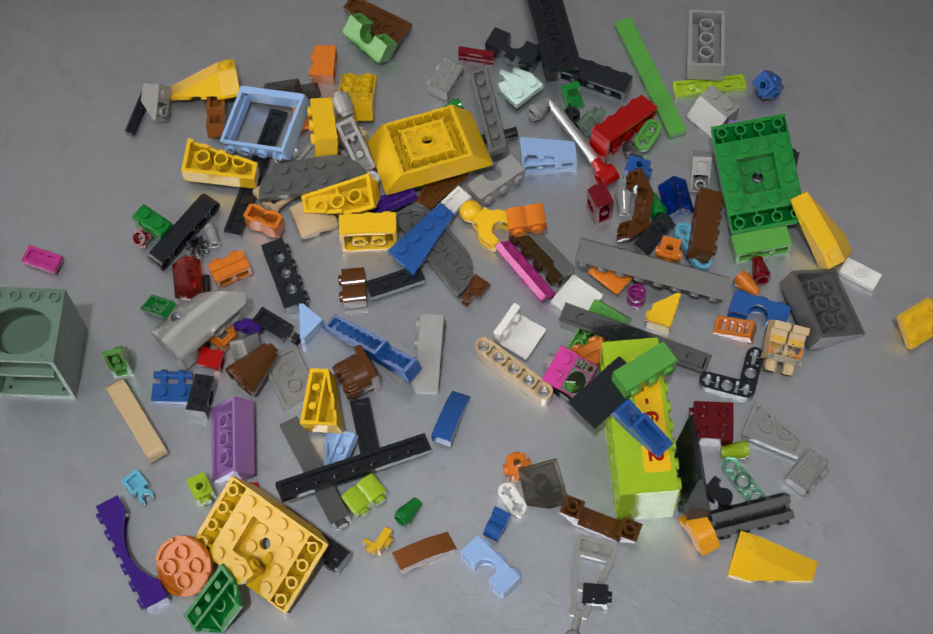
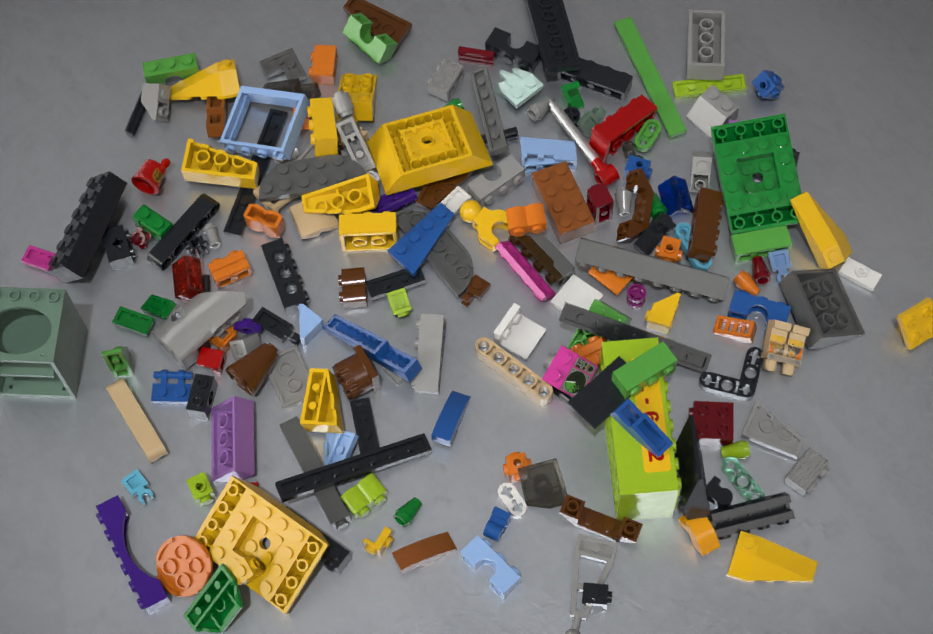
none -> black brick [47,171,127,283]
none -> black brick [102,224,136,271]
none -> green plate [112,306,155,337]
none -> red hat [131,158,171,195]
none -> bright green arch [142,53,200,85]
none -> flat silver plate [260,48,307,85]
none -> lime bracket [386,287,412,317]
none -> dark orange brick [532,161,595,244]
none -> medium blue plate [767,249,792,284]

